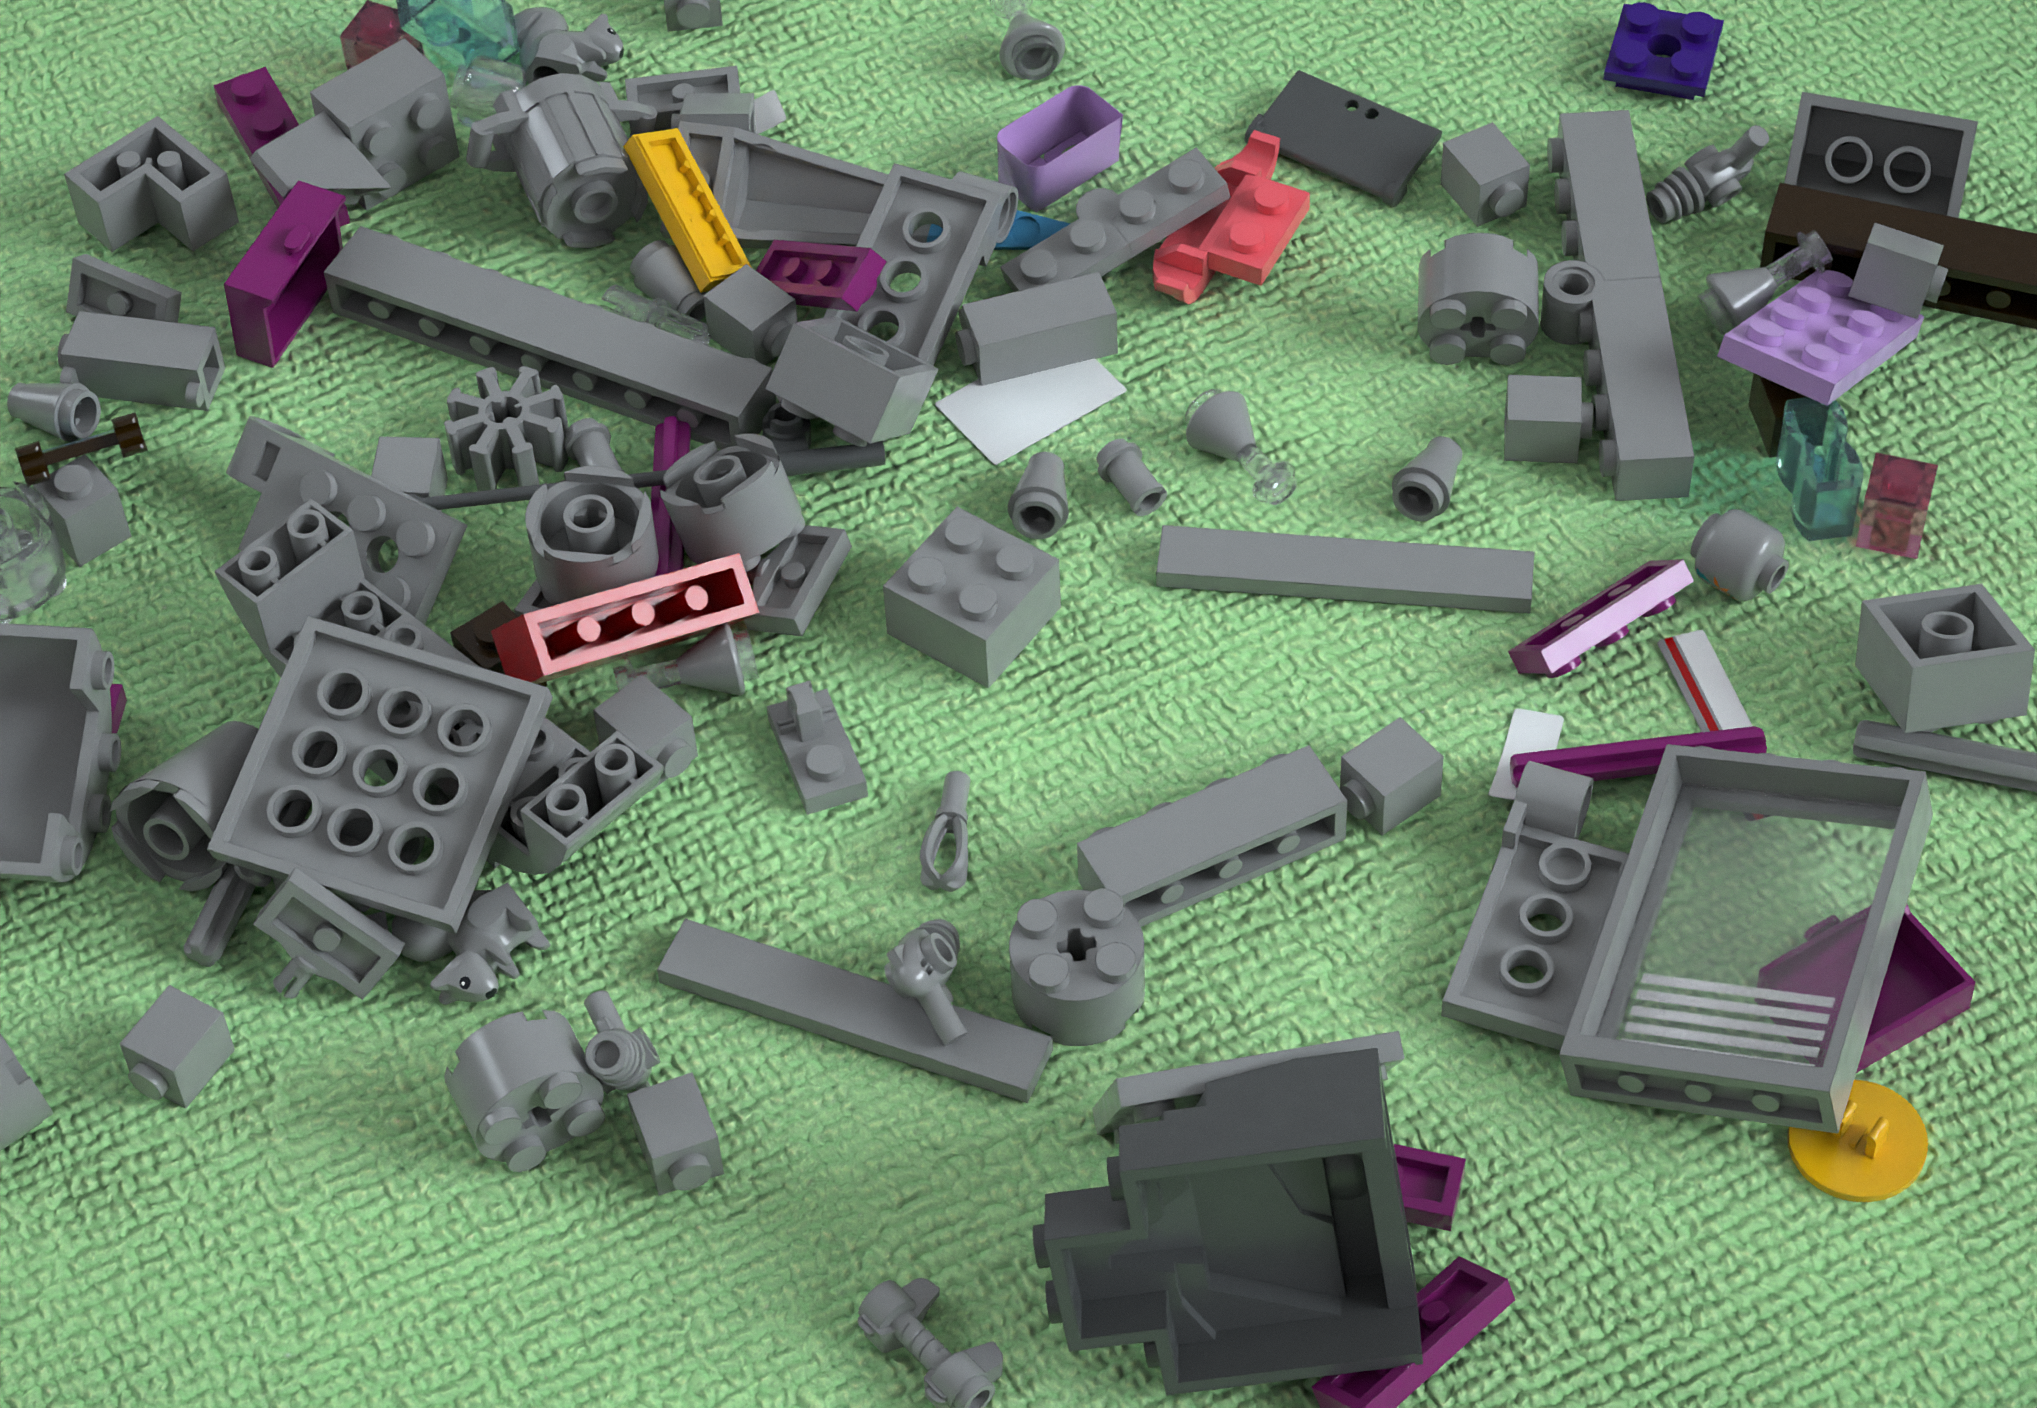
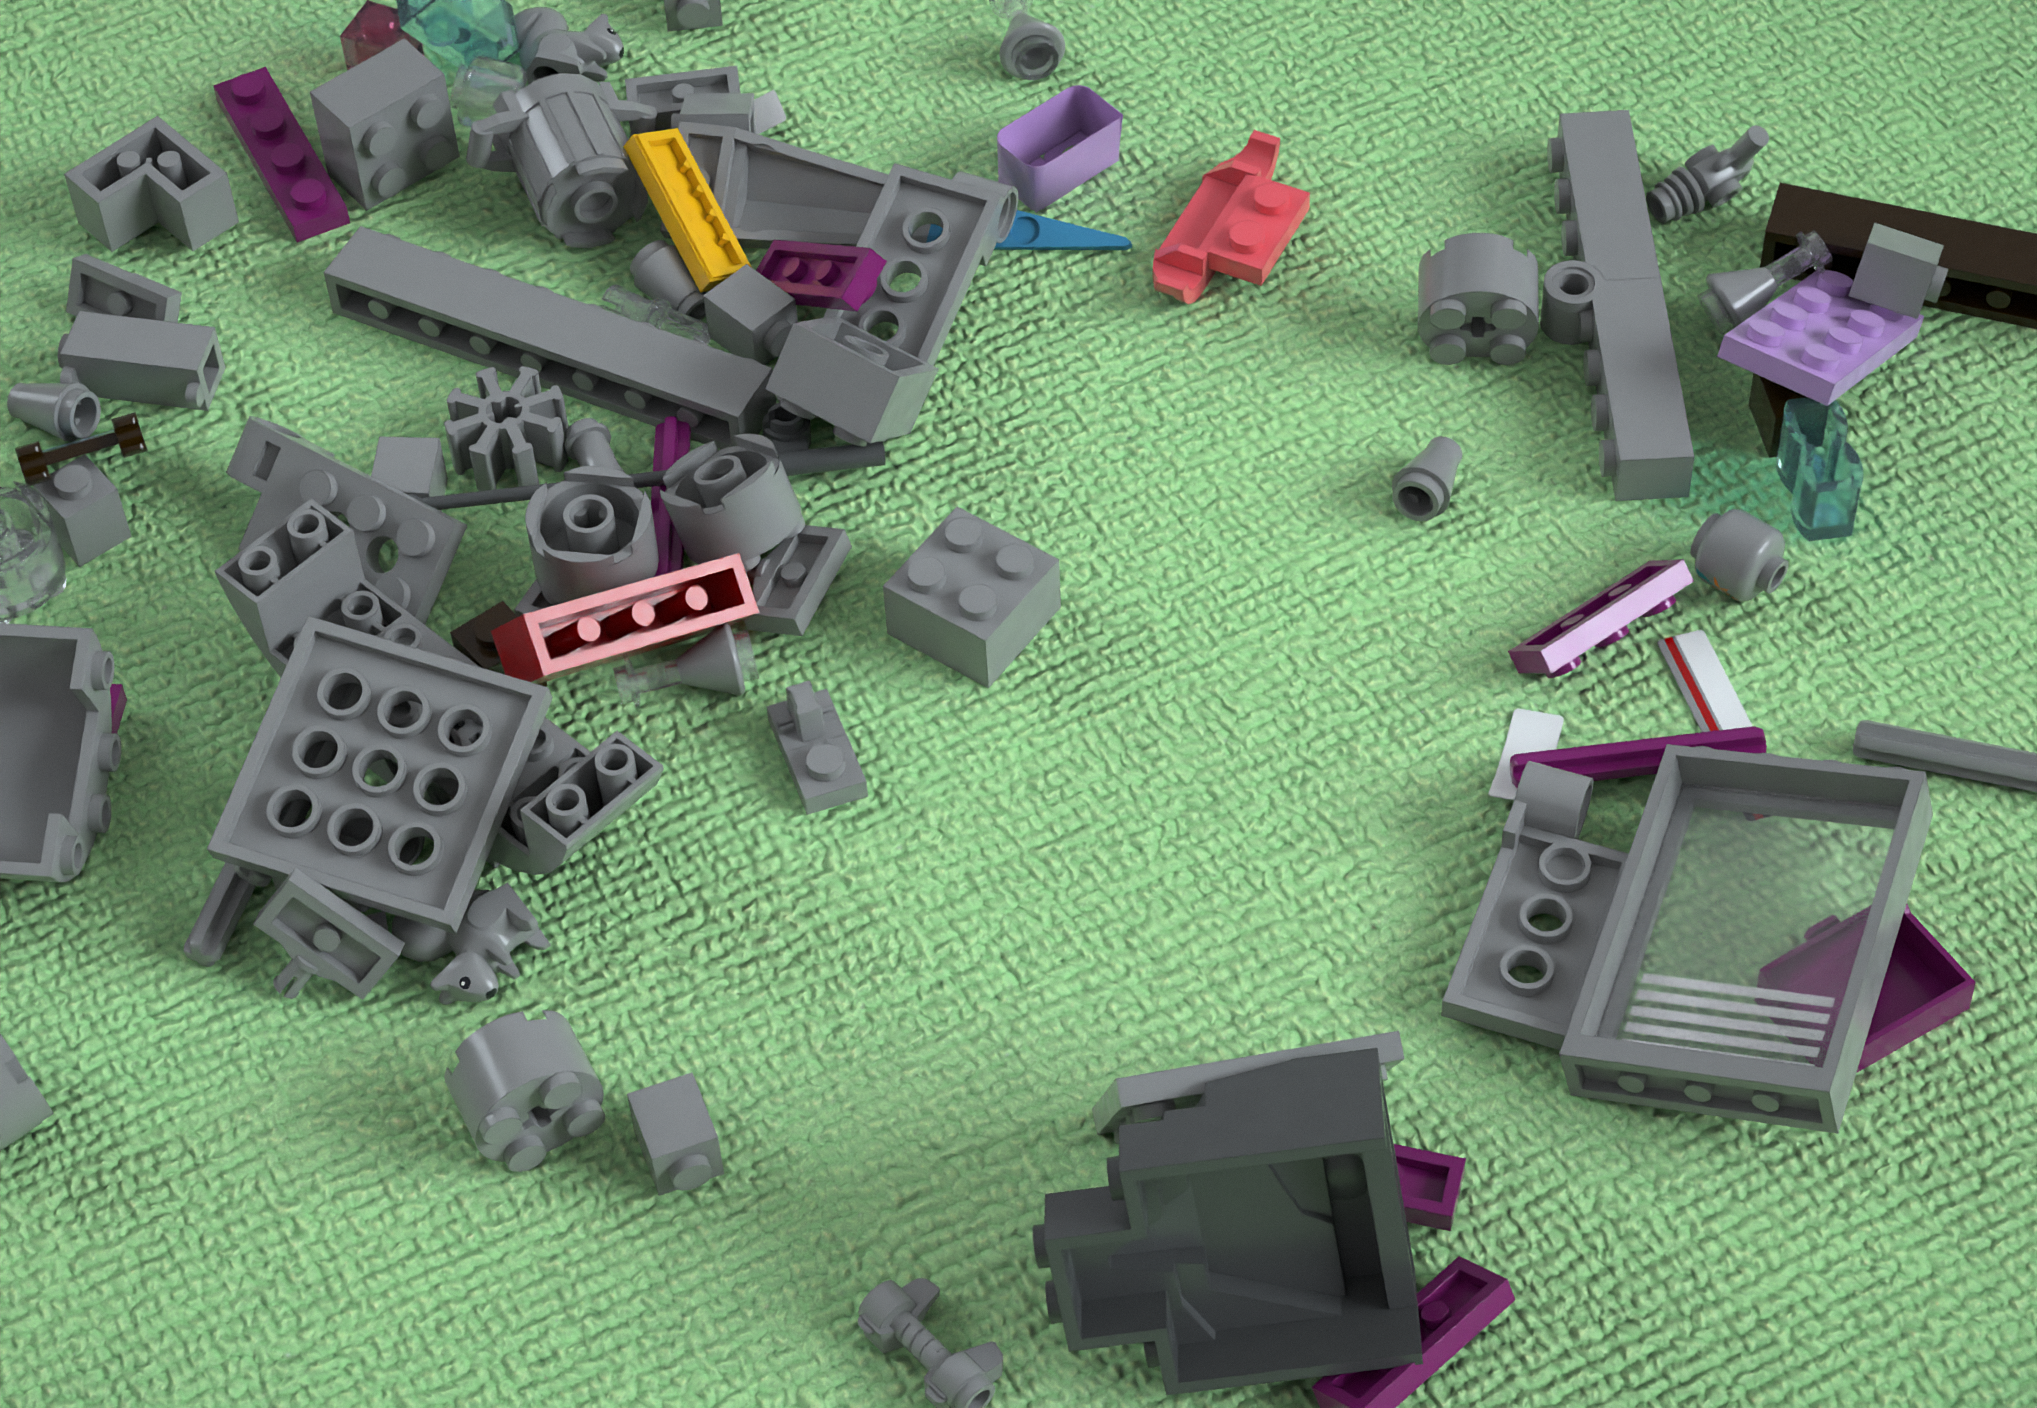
light grey cone [110,721,259,891] -> none
light grey brick [120,985,235,1108] -> none
magenta container [224,180,346,368] -> none
light grey slope [250,111,392,205] -> none
light grey piece [584,990,660,1094] -> none
light grey brick [593,674,698,792] -> none
light grey tile [657,919,1053,1103] -> none
light grey piece [884,919,968,1046] -> none
light grey piece [920,771,971,892] -> none
white sticker [935,358,1127,465] -> none
light grey brick [955,272,1118,386] -> none
light grey hinge [1000,147,1231,292] -> none
light grey cone [1008,452,1069,539] -> none
light grey brick [1009,888,1145,1046] -> none
light grey brick [1077,745,1347,927] -> none
light grey pin [1097,439,1167,516] -> none
light grey tile [1156,525,1534,613] -> none
piece [1185,389,1297,505] -> none
dark grey door [1244,70,1442,207] -> none
light grey brick [1340,717,1444,835] -> none
light grey brick [1441,122,1530,227] -> none
light grey brick [1504,375,1593,463] -> none
dark purple piece [1603,2,1724,100] -> none
light grey slope [1784,92,1978,218] -> none
yellow piece [1787,1080,1928,1202] -> none
light grey brick [1855,584,2035,733] -> none
clear pink brick [1856,453,1938,559] -> none

